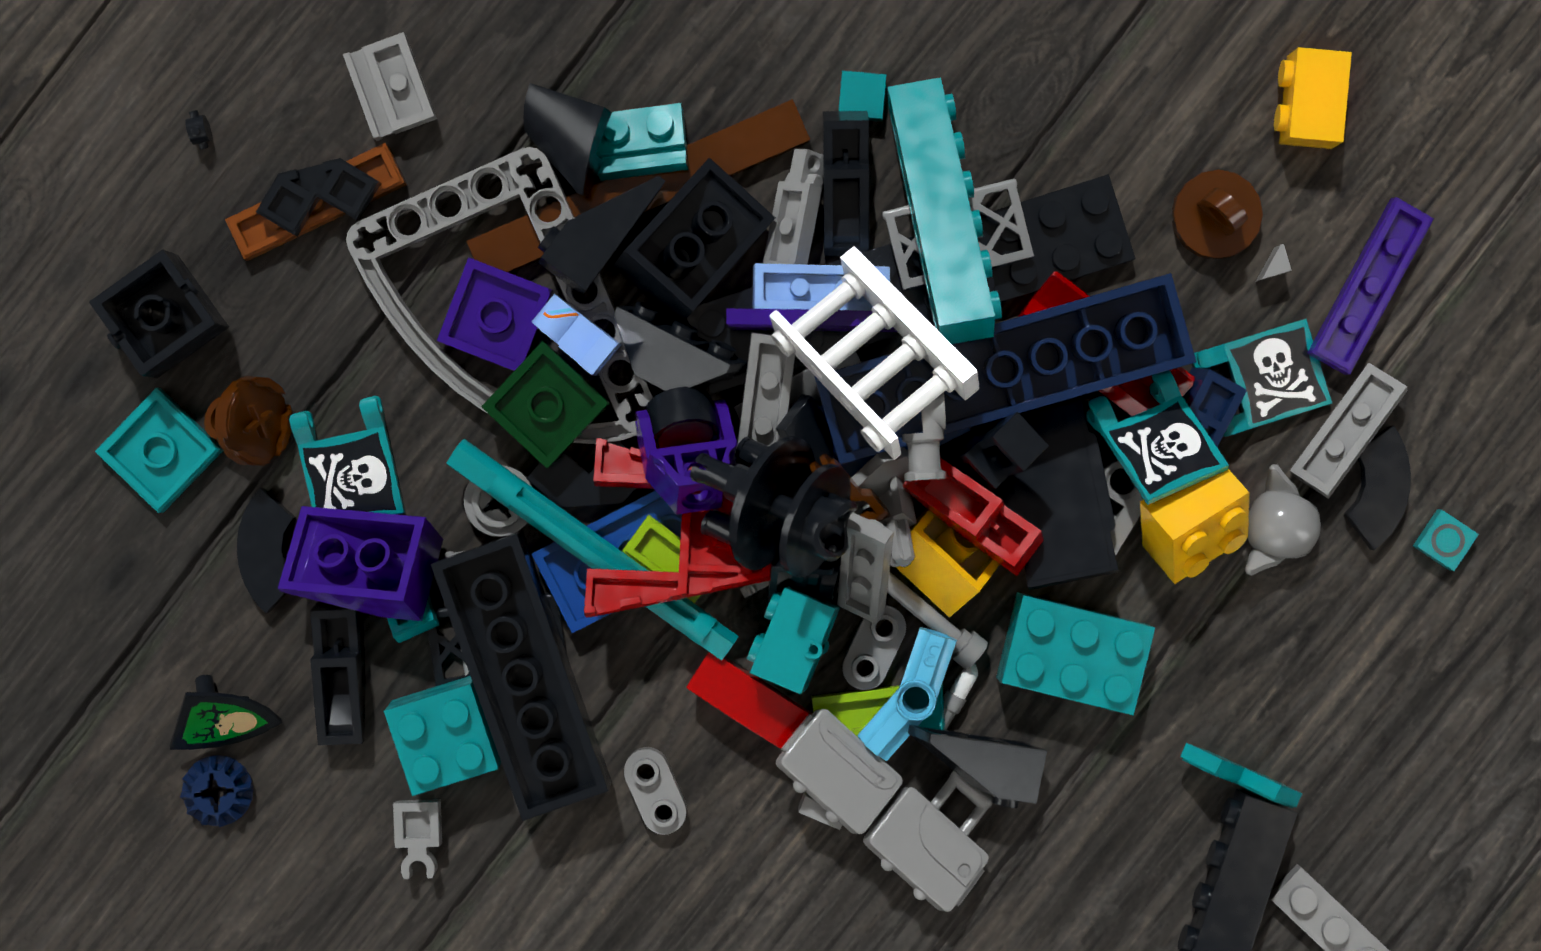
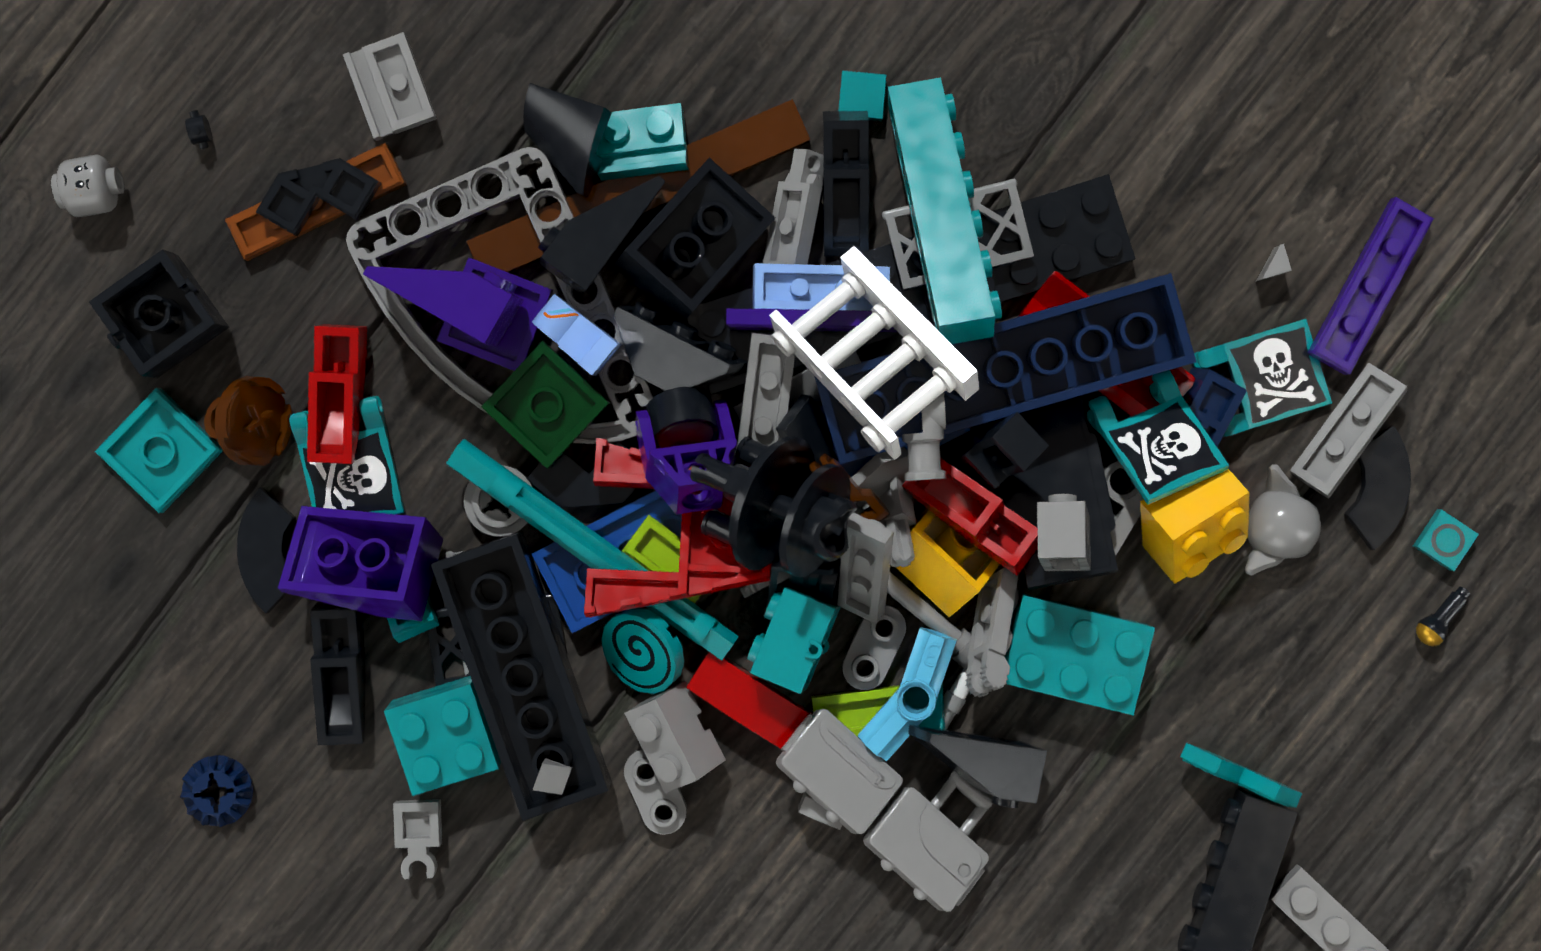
shield [169,675,282,750] -> none
reddish brown tile [1172,169,1263,259] -> none
yellow brick [1274,47,1352,149] -> none
none -> light grey head [51,155,124,217]
none -> red slope [307,324,367,464]
none -> dark purple slope [363,266,524,346]
none -> light grey piece [533,758,572,795]
none -> teal tile [601,608,685,694]
none -> light grey brick [624,681,726,793]
none -> light grey hinge [965,568,1019,698]
none -> light grey brick [1037,494,1091,571]
none -> black piece [1416,586,1471,646]

